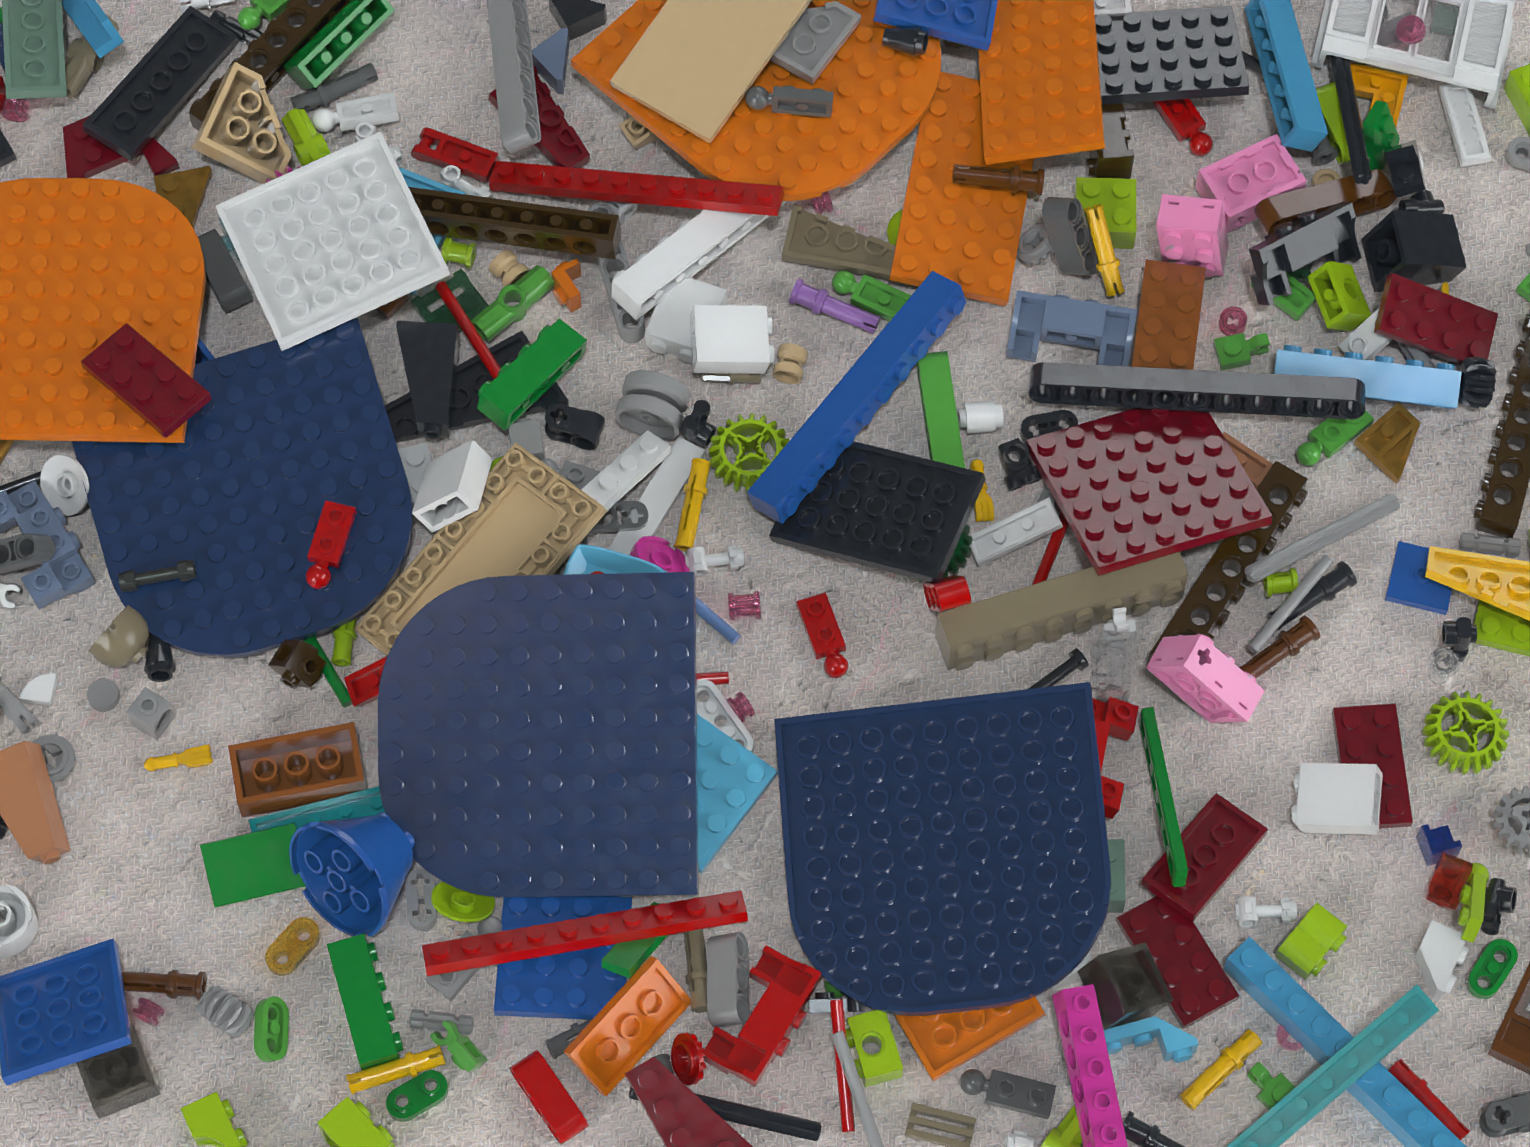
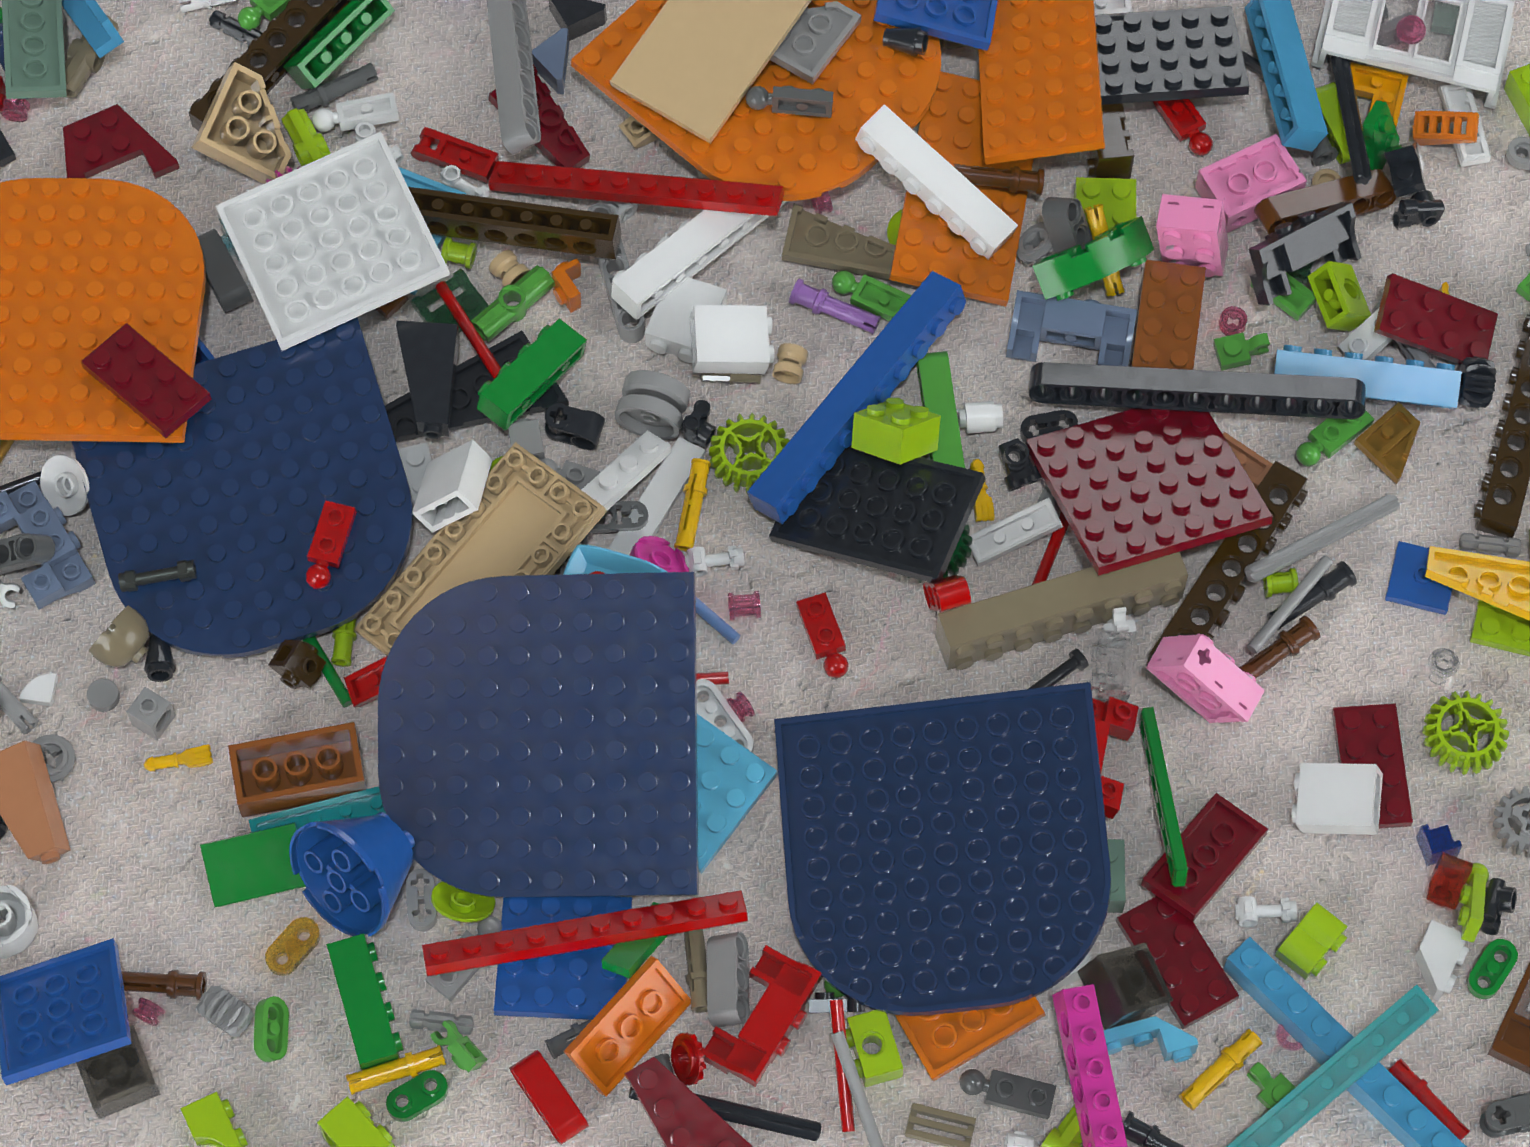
black plate [83,6,238,161] -> none
pearl gold wing [154,166,212,228] -> none
black slope [1361,210,1467,292] -> none
black plate [1442,617,1477,663] -> none
none -> lime brick [851,398,941,465]
none -> white brick [855,104,1018,260]
none -> green brick [1032,216,1155,301]
none -> orange slope [1413,111,1479,146]

